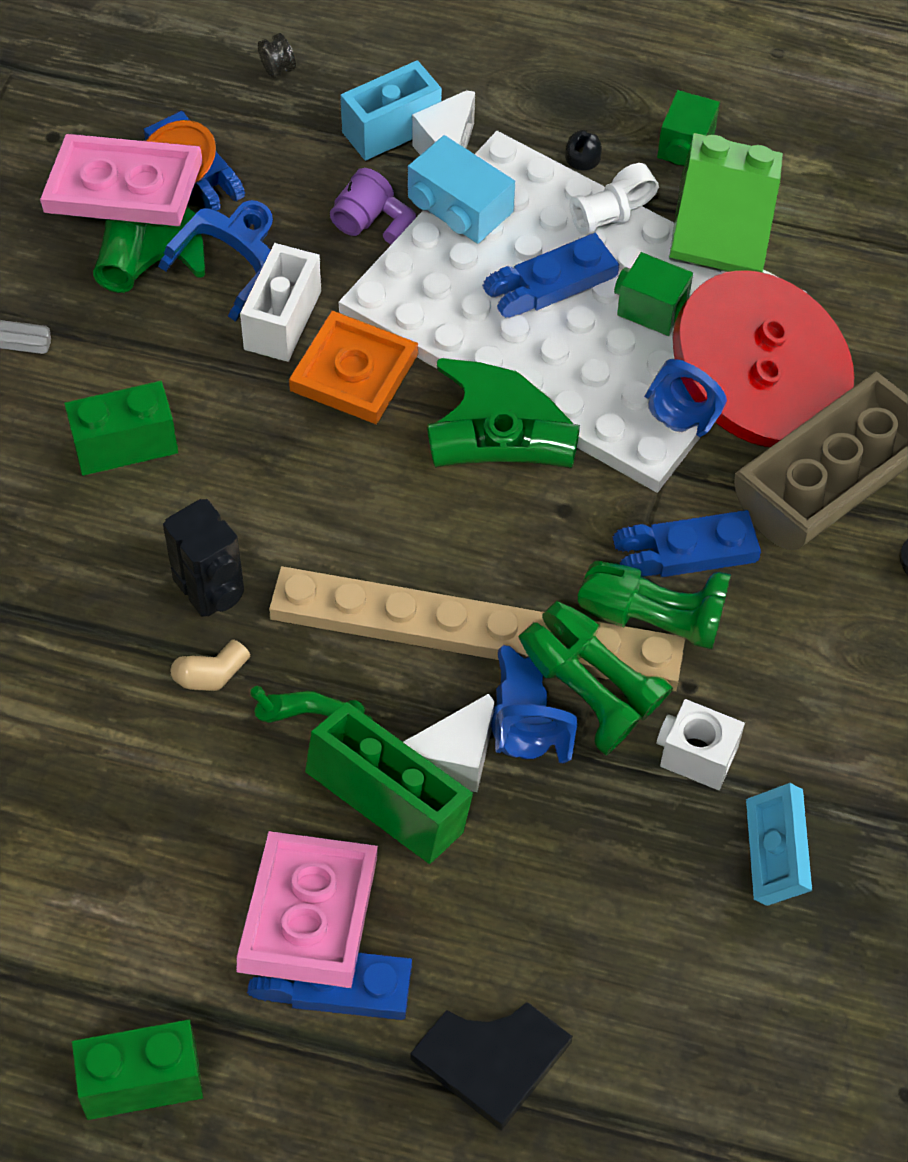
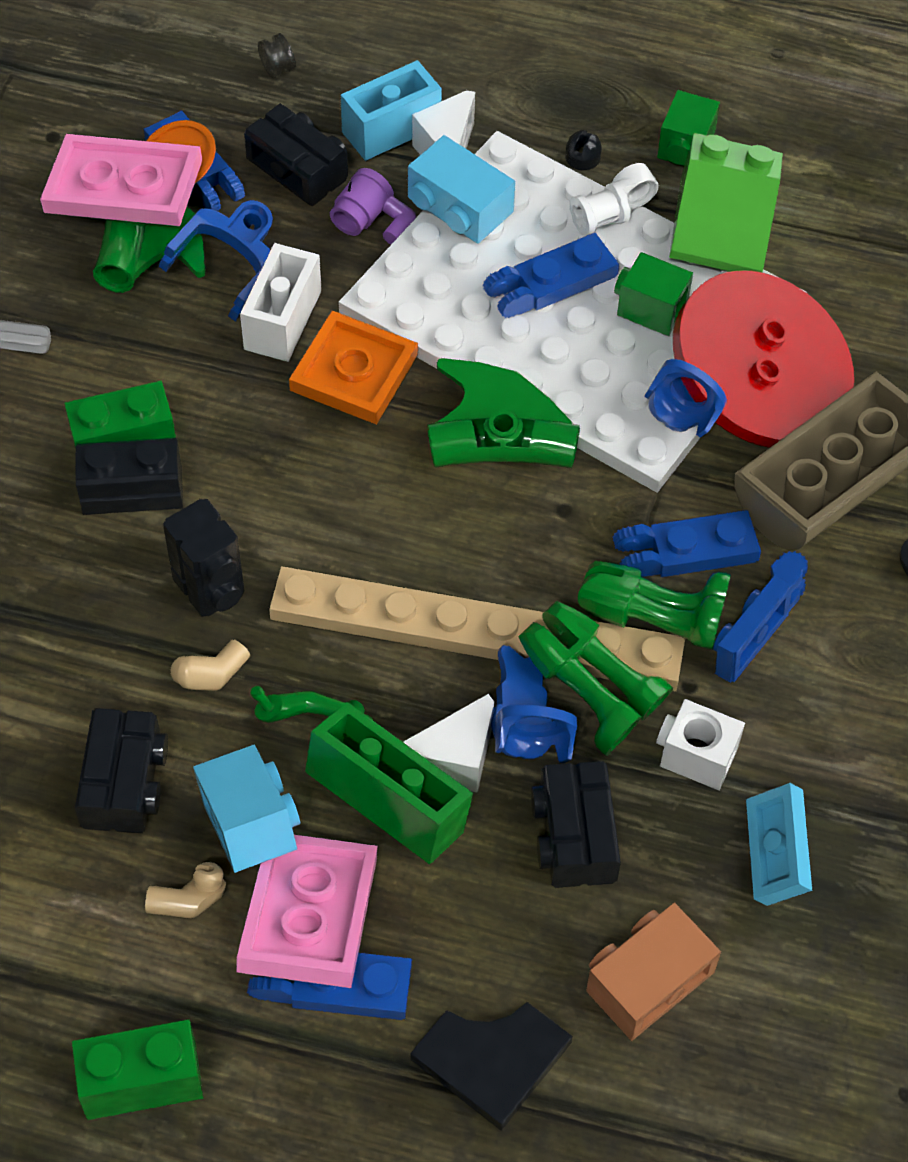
none -> black brick [75,438,183,515]
none -> black brick [75,708,168,833]
none -> tan arm [145,862,226,918]
none -> medium azure brick [193,744,300,873]
none -> black brick [244,103,348,207]
none -> black brick [531,761,621,888]
none -> nougat brick [586,902,721,1041]
none -> blue hinge [713,551,808,683]

